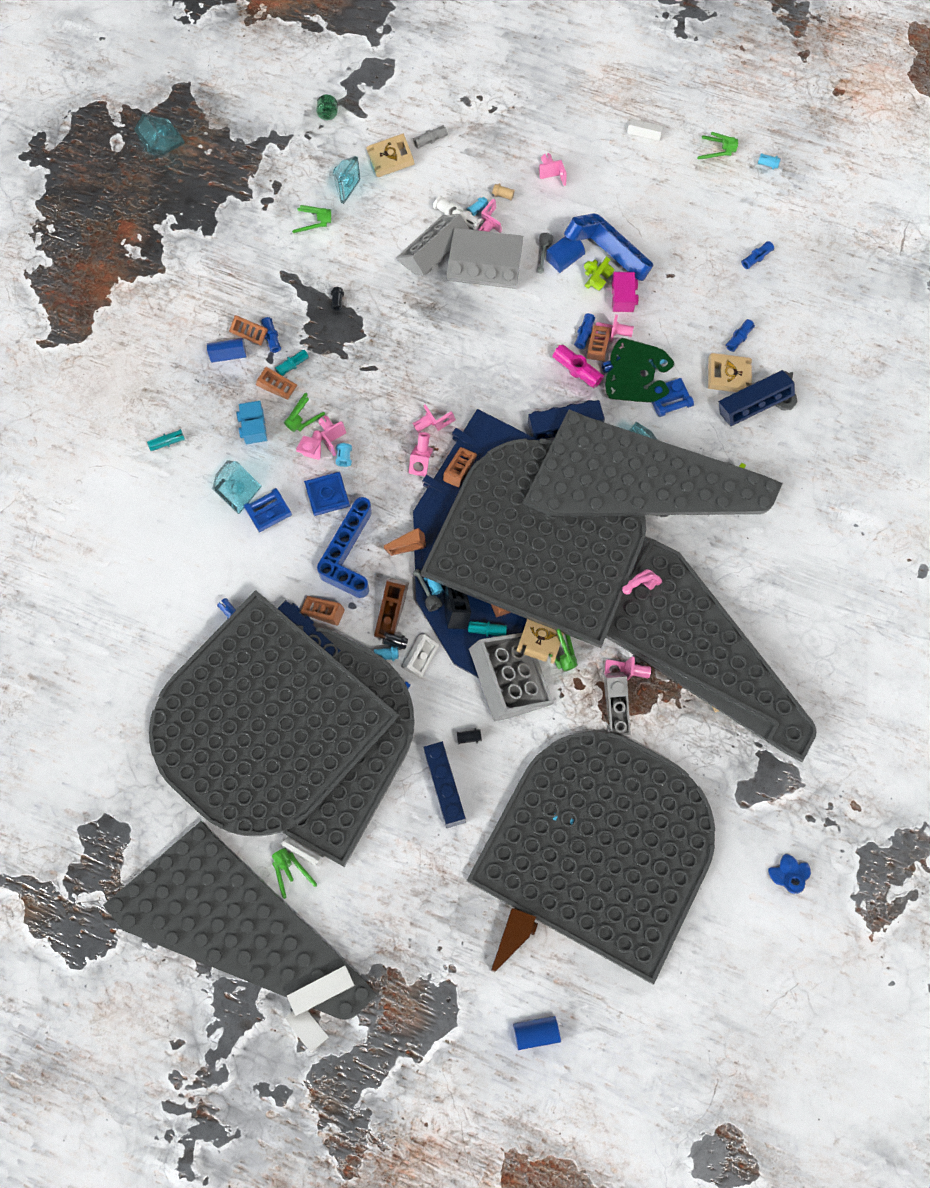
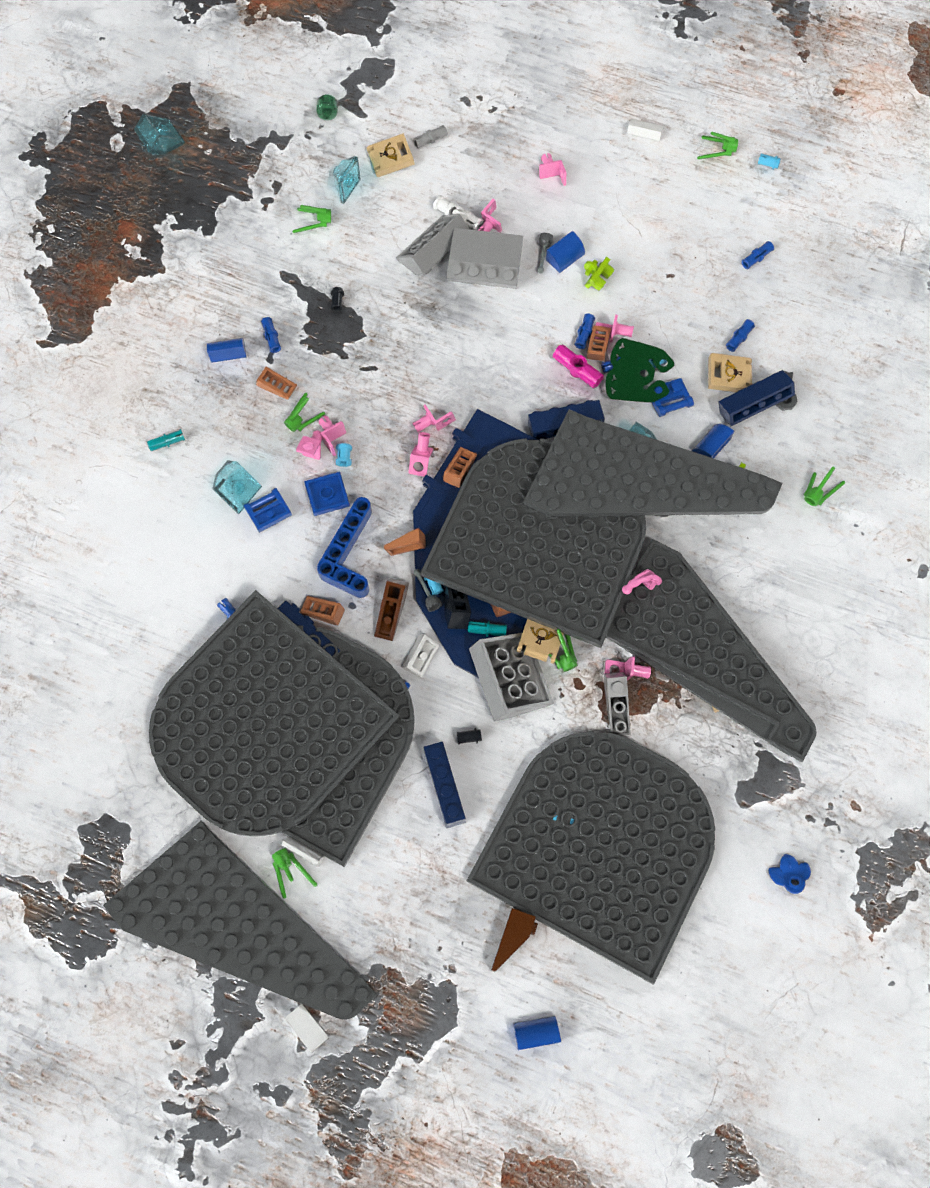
nougat slope [229,315,268,346] -> none
dark azure piece [236,401,268,445] -> none
teal axle [275,350,309,376] -> none
white tile [287,966,355,1016] -> none
medium azure pin [374,646,399,661] -> none
black pin [382,632,408,650] -> none
medium azure pin [467,197,488,216] -> none
tan pin [492,183,515,200] -> none
blue beam [564,213,653,281] -> none
dark pink brick [612,272,639,312] -> none
none -> blue brick [692,424,734,459]
none -> bright green plant [803,466,845,506]

